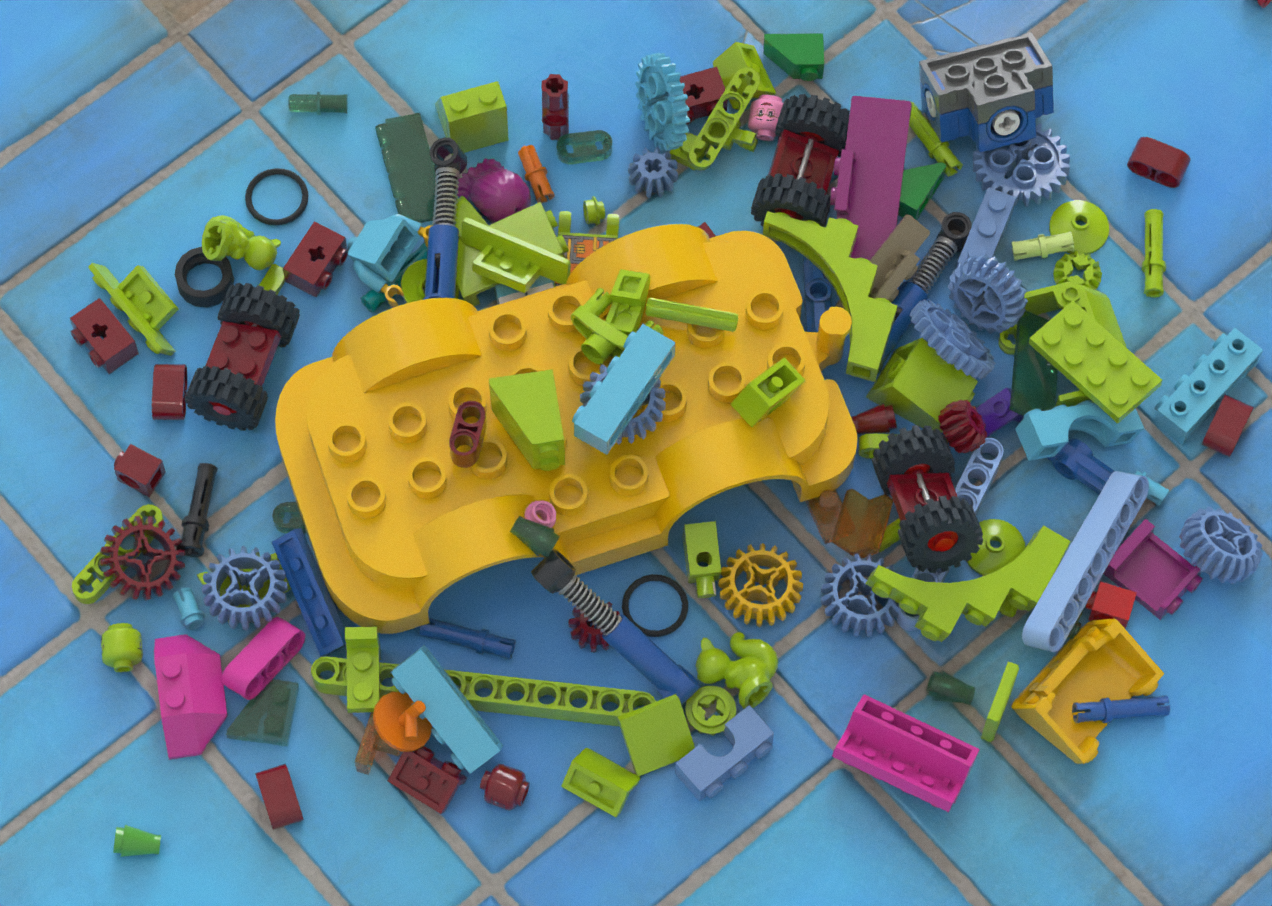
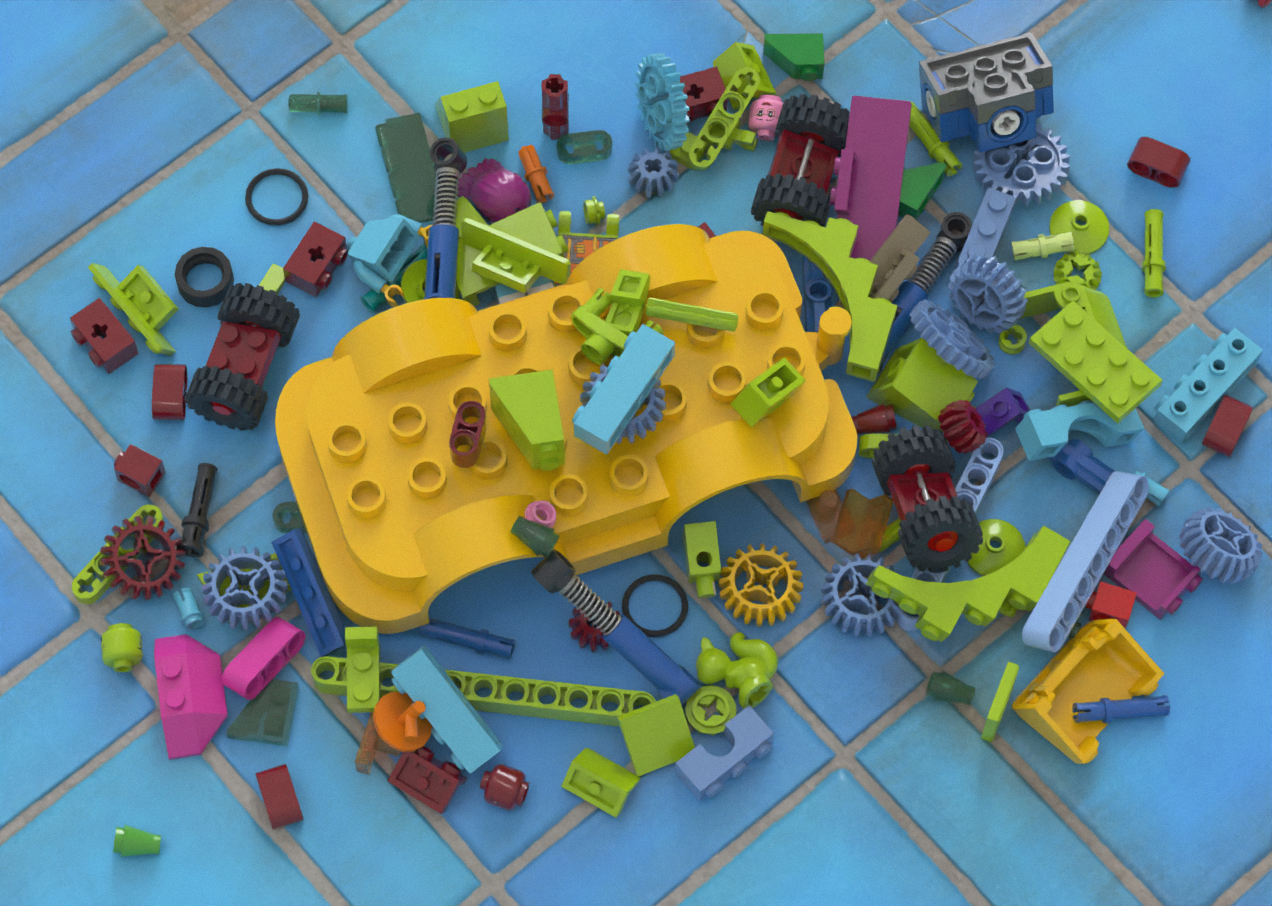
lime animal [202,215,281,271] -> none
dark pink brick [832,694,980,812] -> none
clear green windscreen [1009,310,1058,416] -> none

